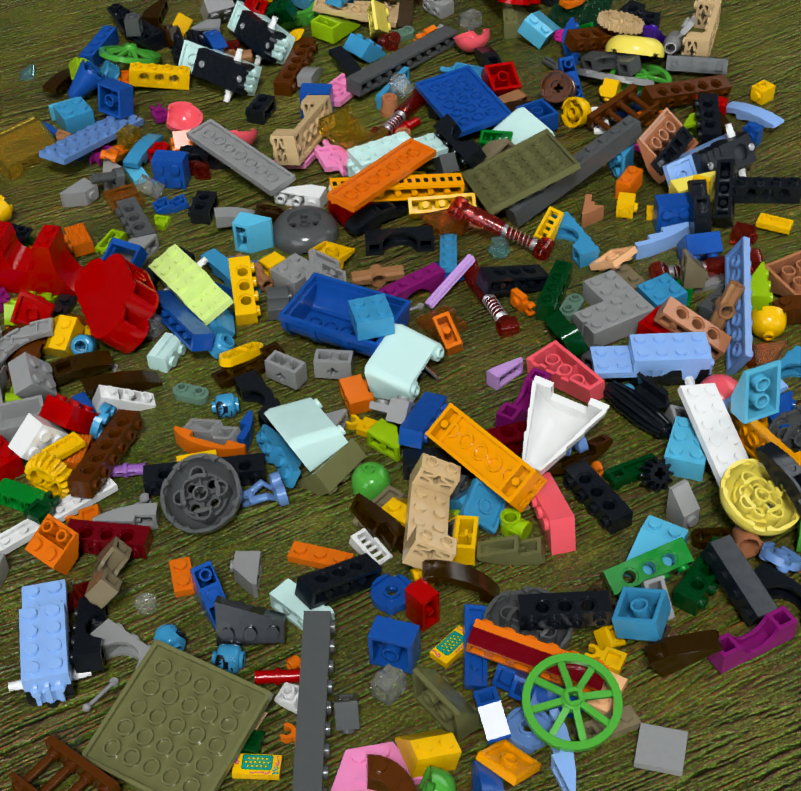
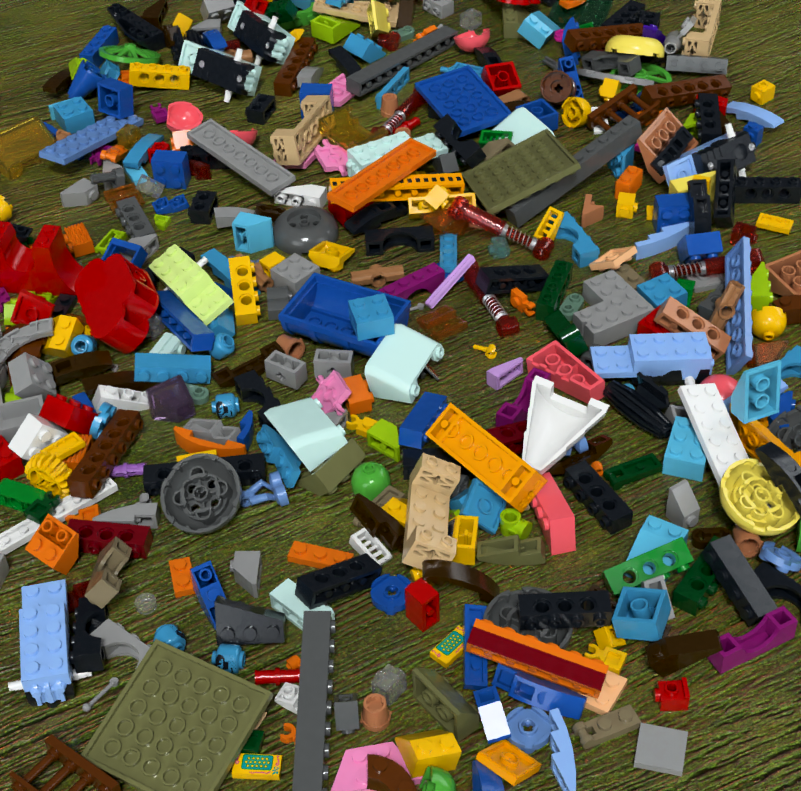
clear light blue slope [19,64,36,80] -> none
dark grey brick [124,12,143,37] -> none
yellow beam [219,342,264,367] -> none
light grey brick [305,249,347,282] -> none
blue brick [368,615,421,674] -> none
light grey brick [369,395,416,425] -> none
clear brick [388,73,415,98] -> none
orange brick [432,311,464,356] -> none
bright green wheel [521,653,623,752] -> none
tan gear [597,9,645,35] -> none
black gear [638,457,674,492] -> none
dark tan slope [679,249,708,289] -> none
none -> dark azure brick [134,353,211,384]
none -> clear purple slope [146,375,196,423]
none -> nougat piece [276,334,305,359]
none -> bright pink plate [311,370,352,416]
none -> nougat piece [359,693,392,732]
none -> yellow brick [423,184,449,214]
none -> yellow hand [473,344,497,359]
none -> red brick [653,677,690,712]

